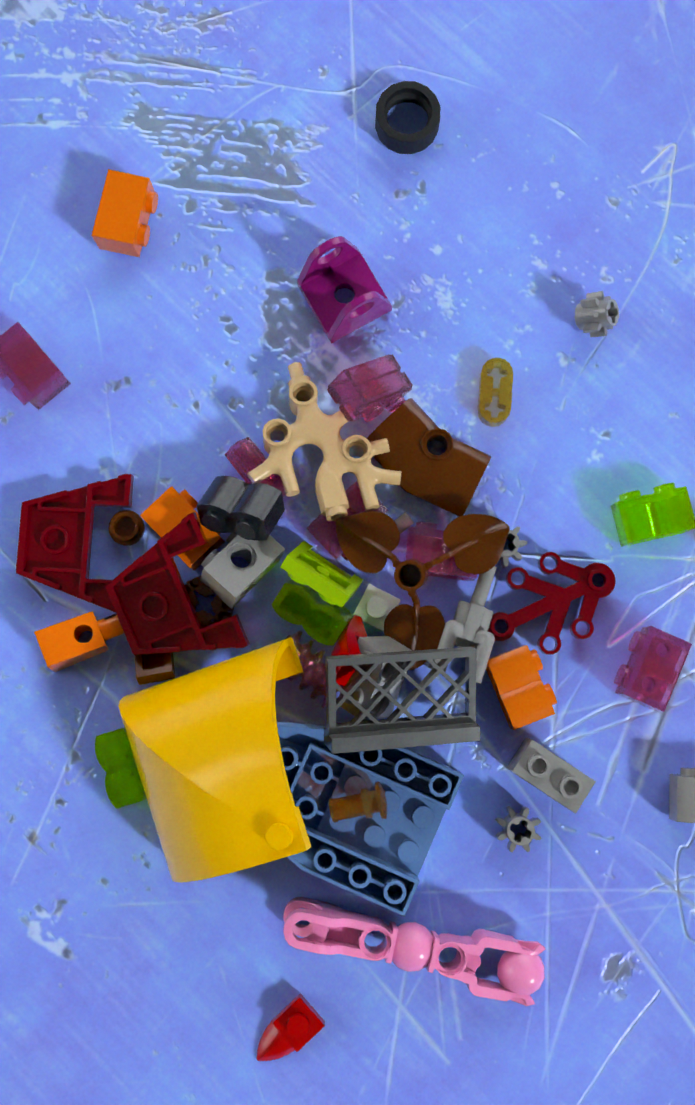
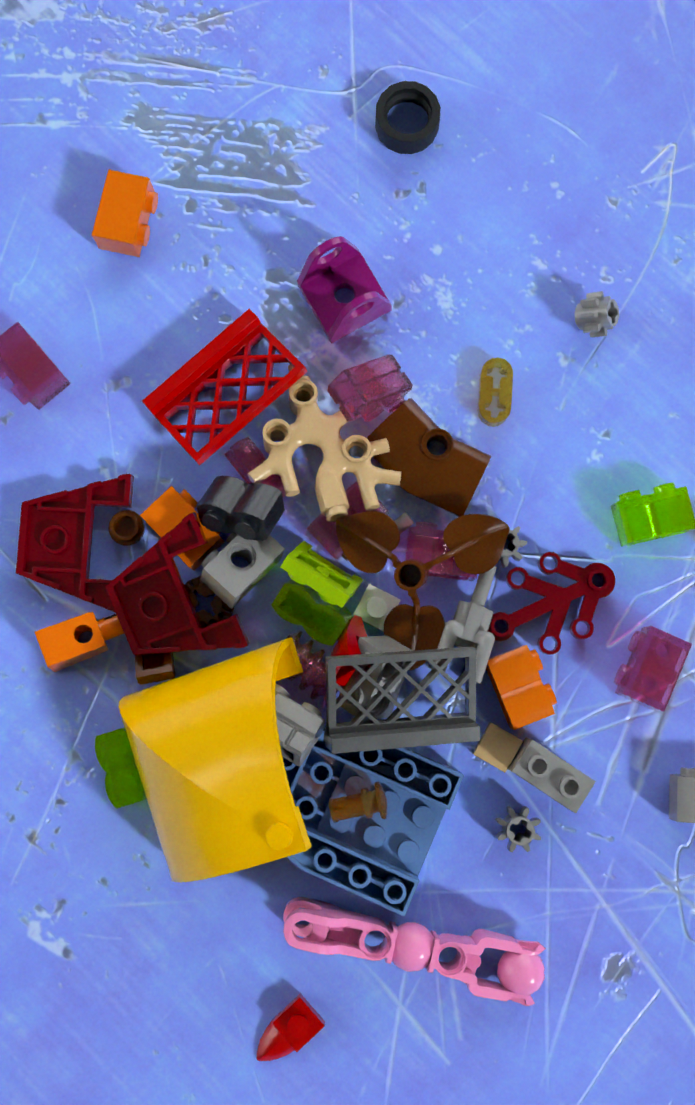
none -> red fence [142,309,308,466]
none -> light grey brick [275,684,325,767]
none -> tan tile [472,722,523,773]

